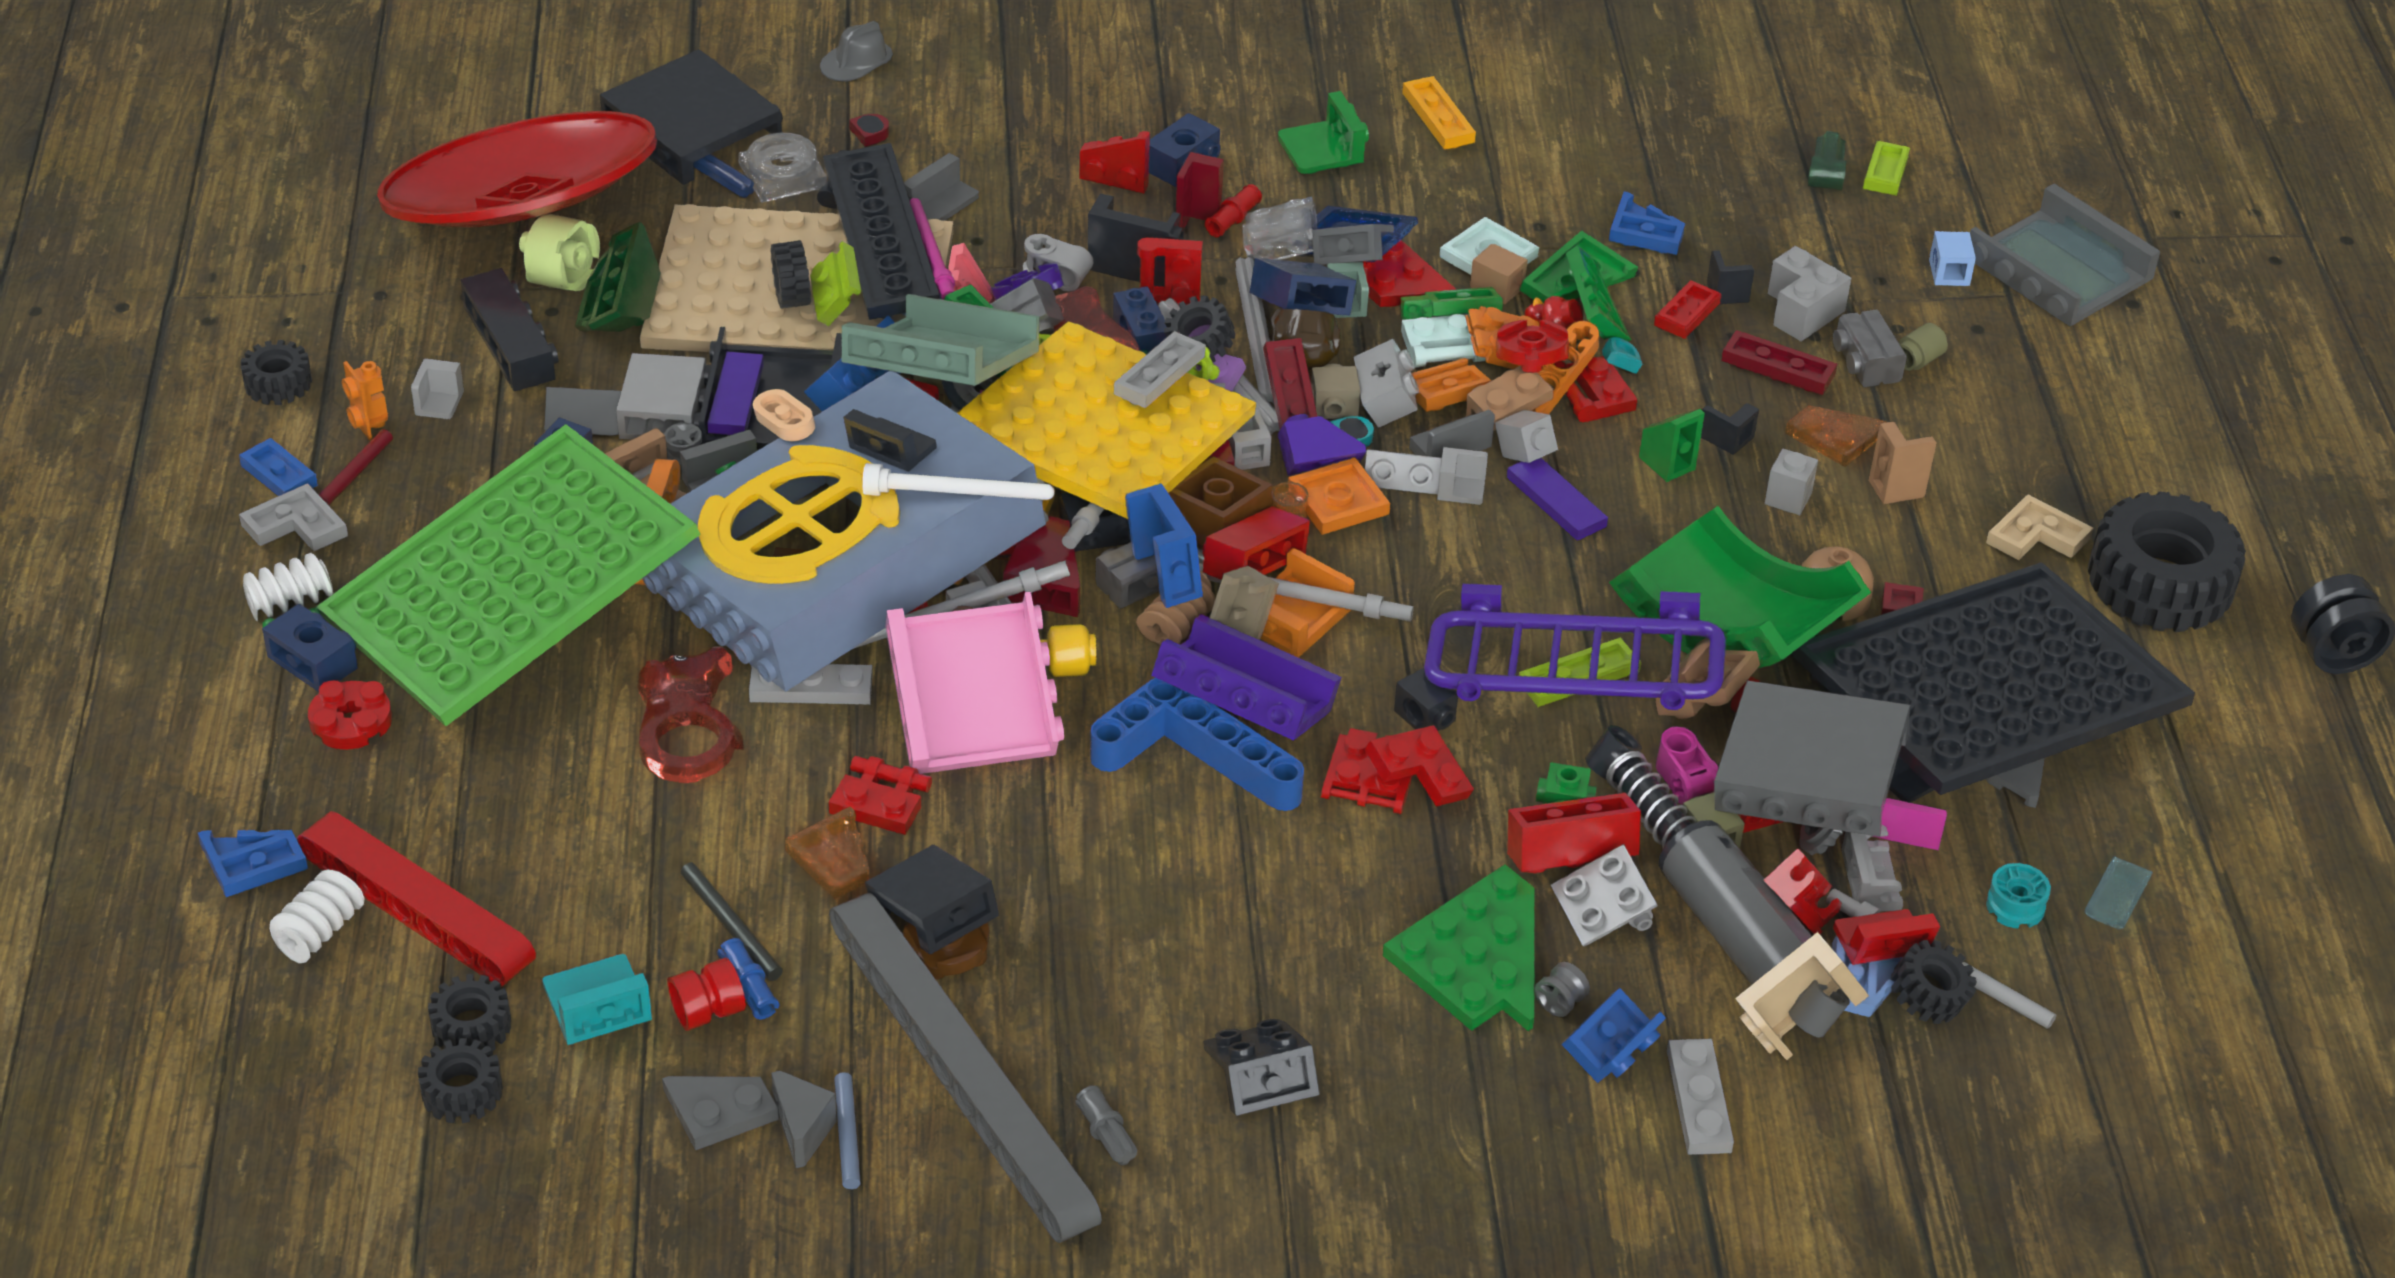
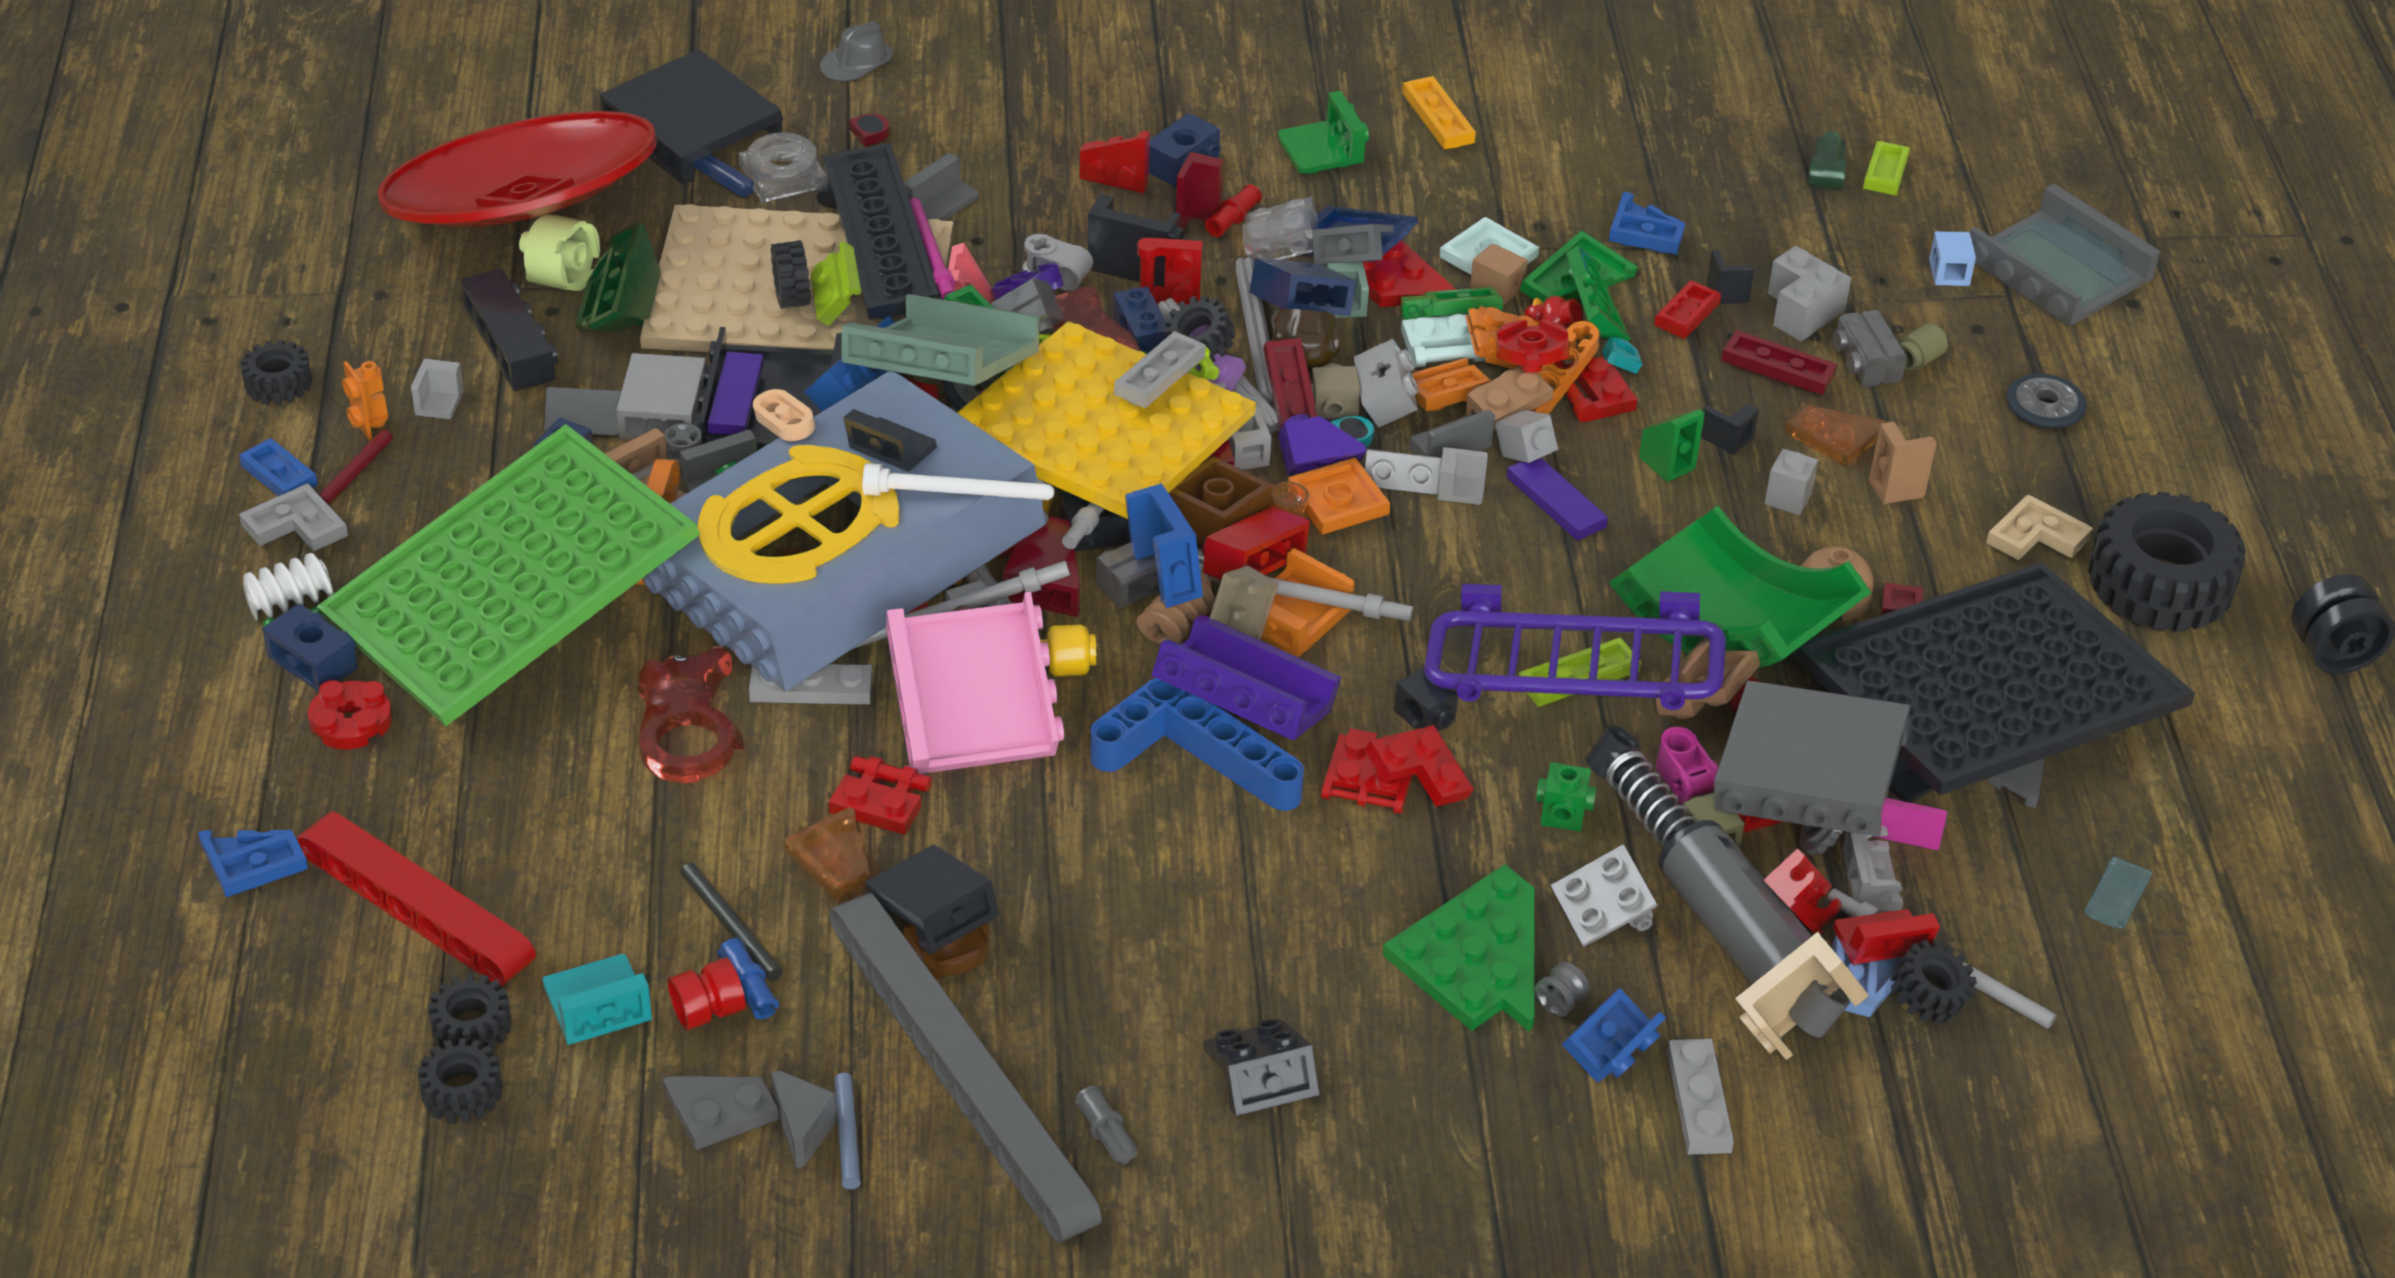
white piece [269,870,364,963] -> none
red brick [1507,792,1641,873] -> none
teal wheel [1986,863,2051,929] -> none
none -> wheel [2006,374,2087,428]

